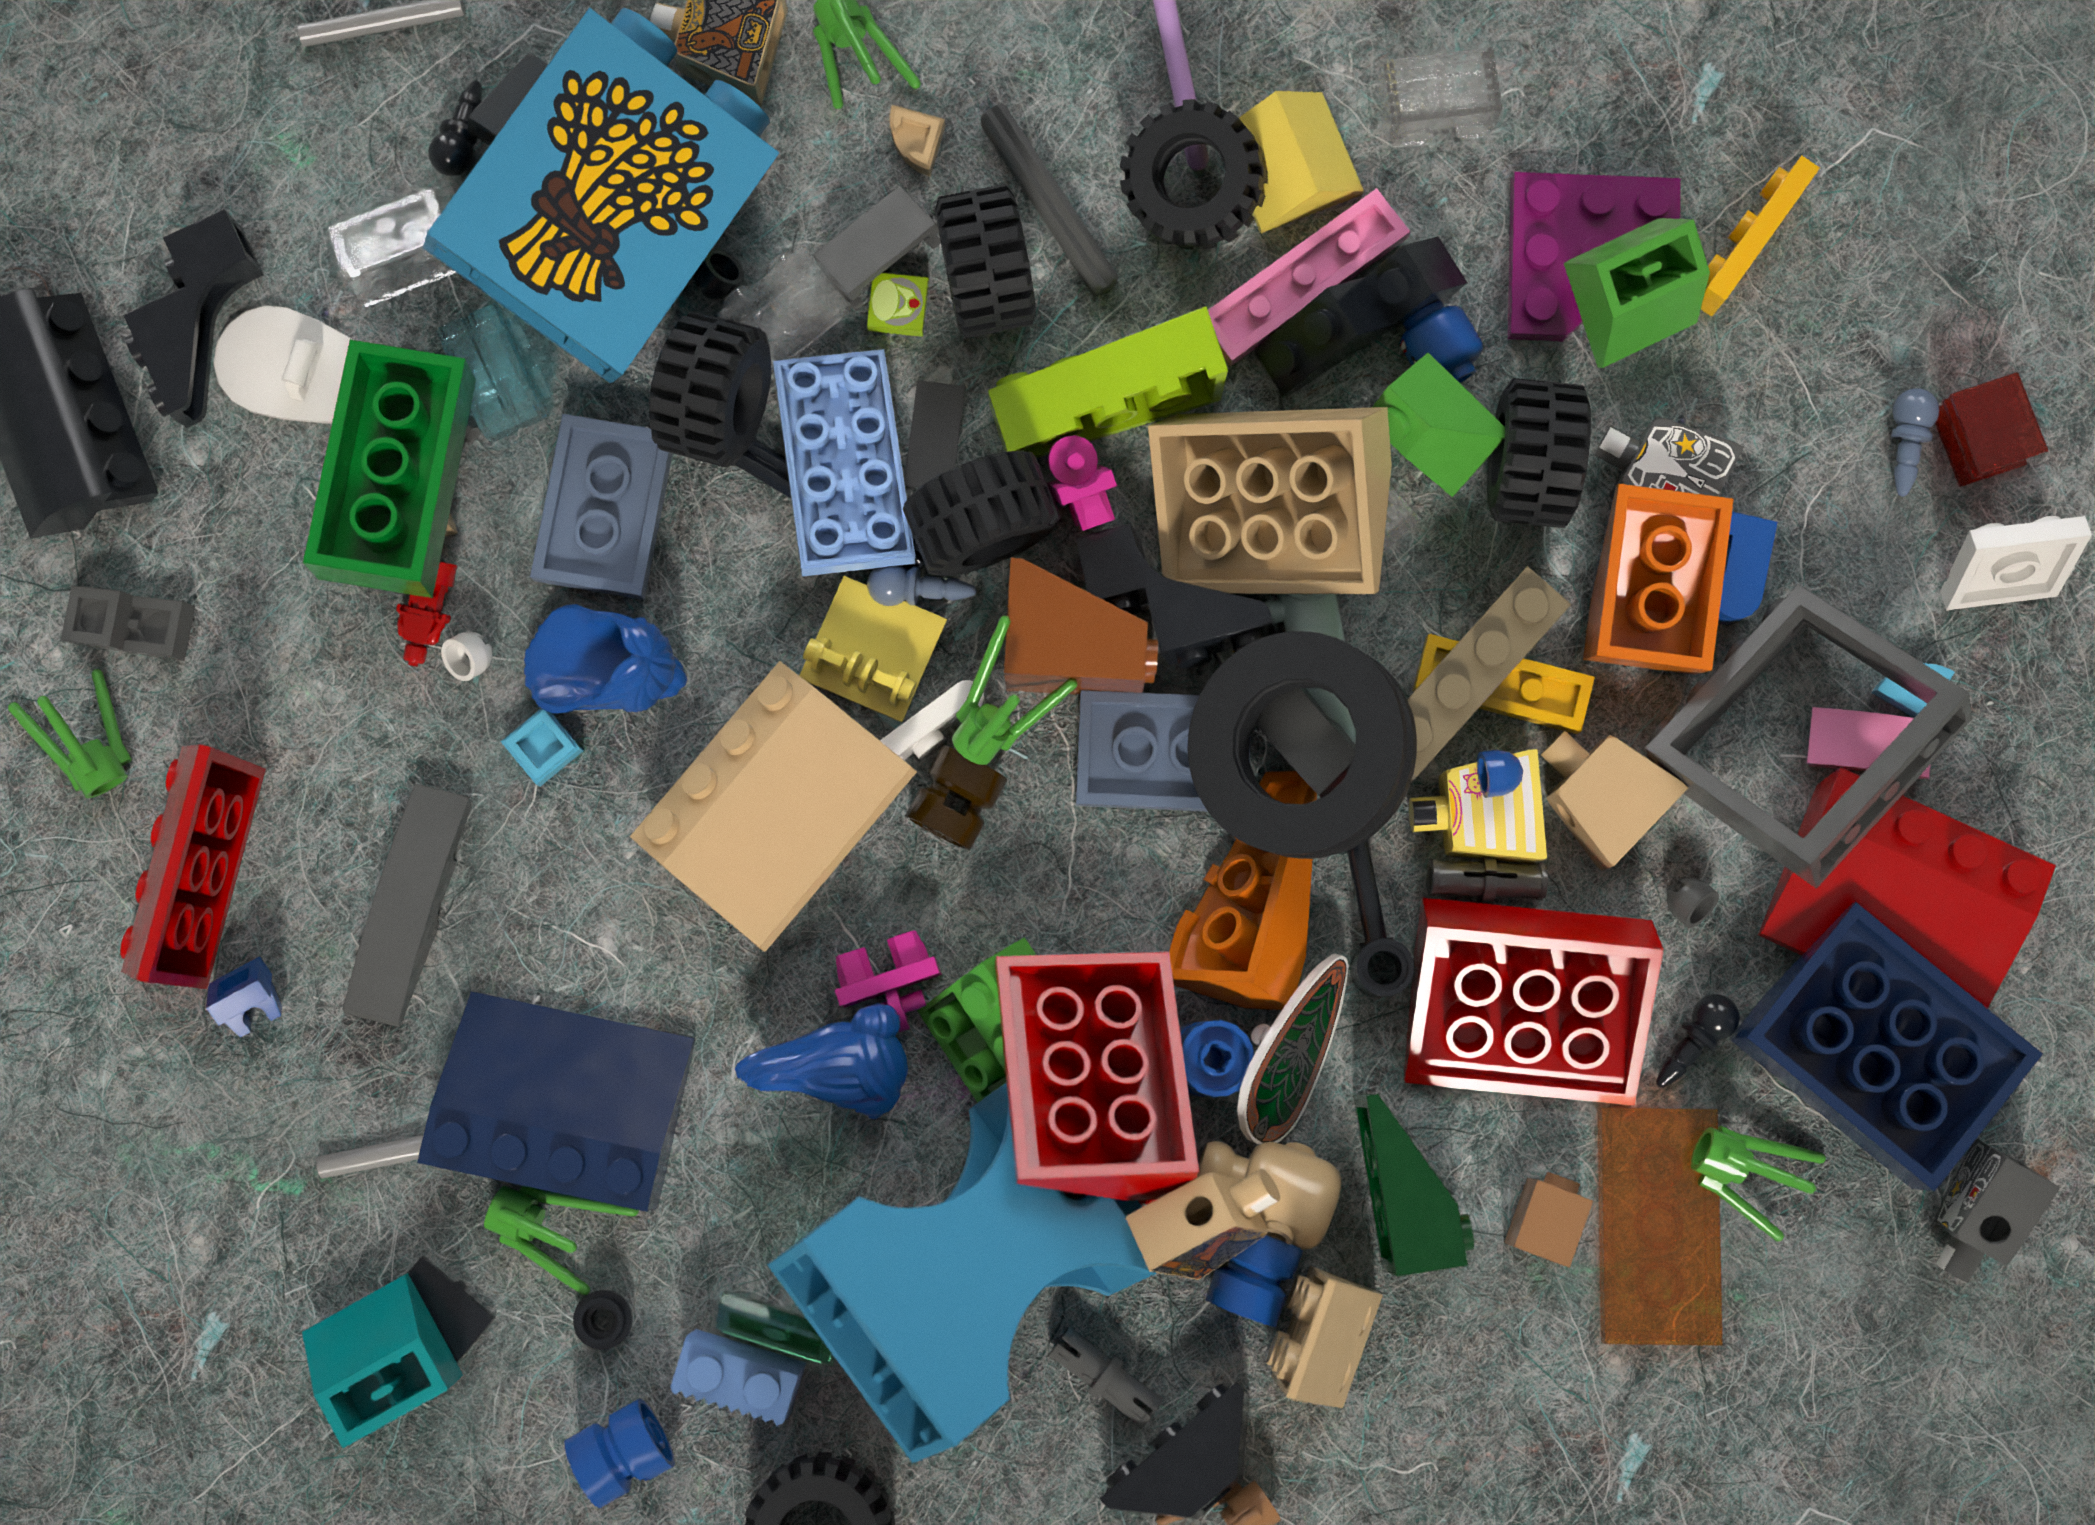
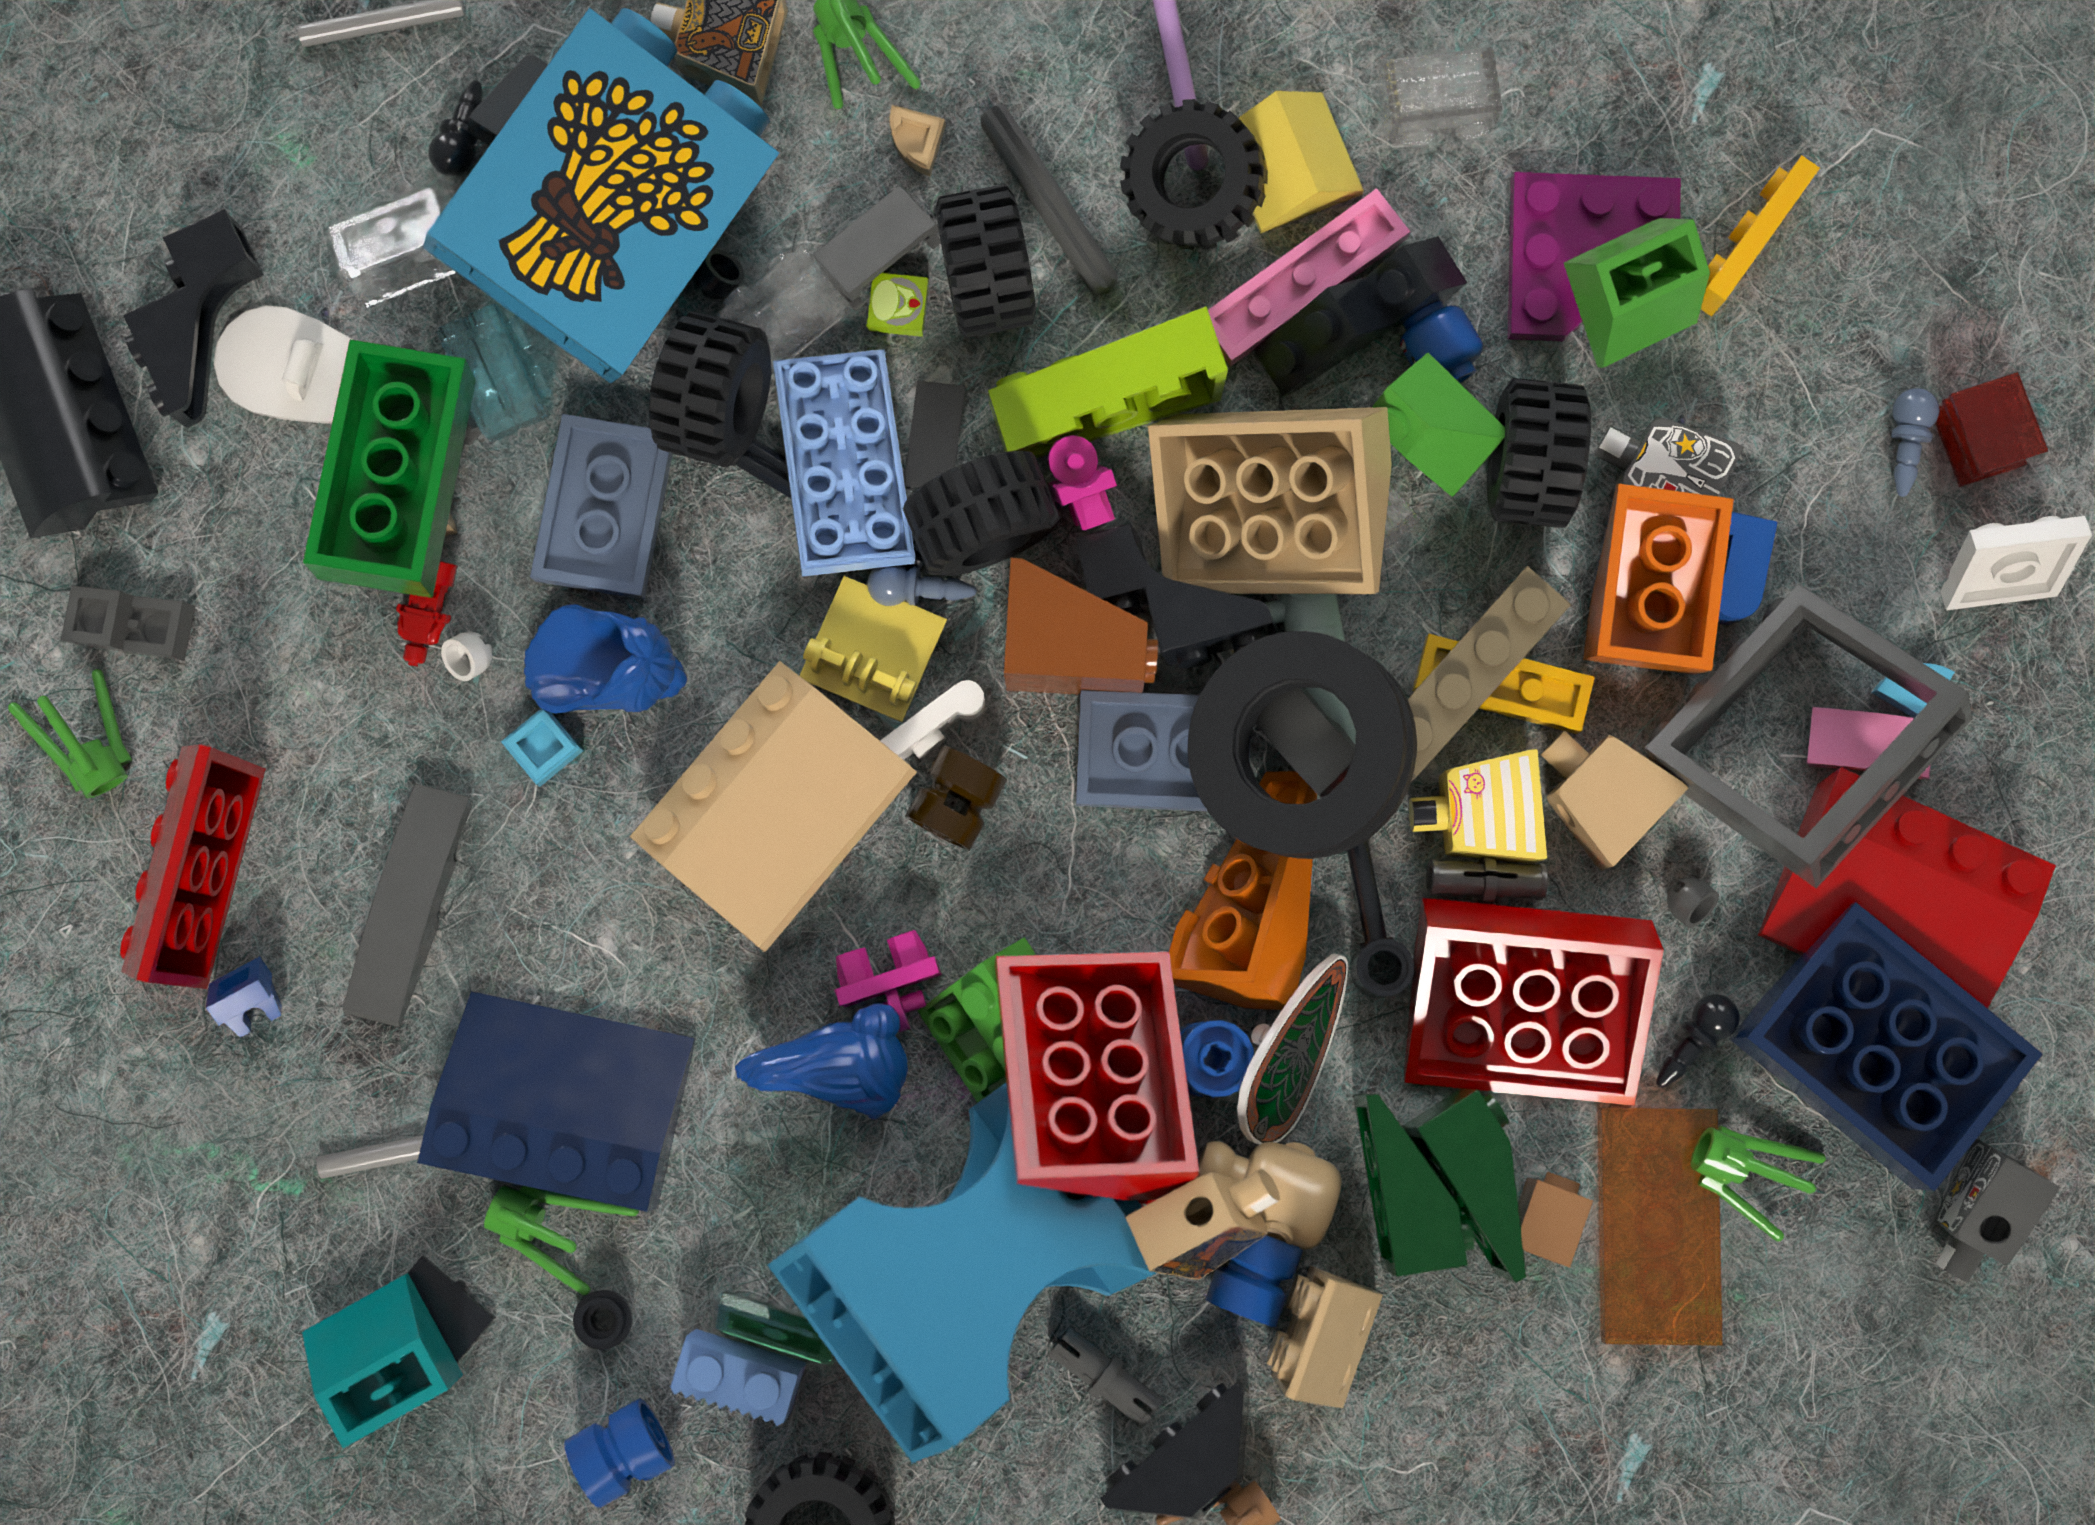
bright green plant [952,616,1077,765] -> none
blue hinge [1477,750,1523,798] -> none
none -> dark green slope [1402,1089,1526,1283]

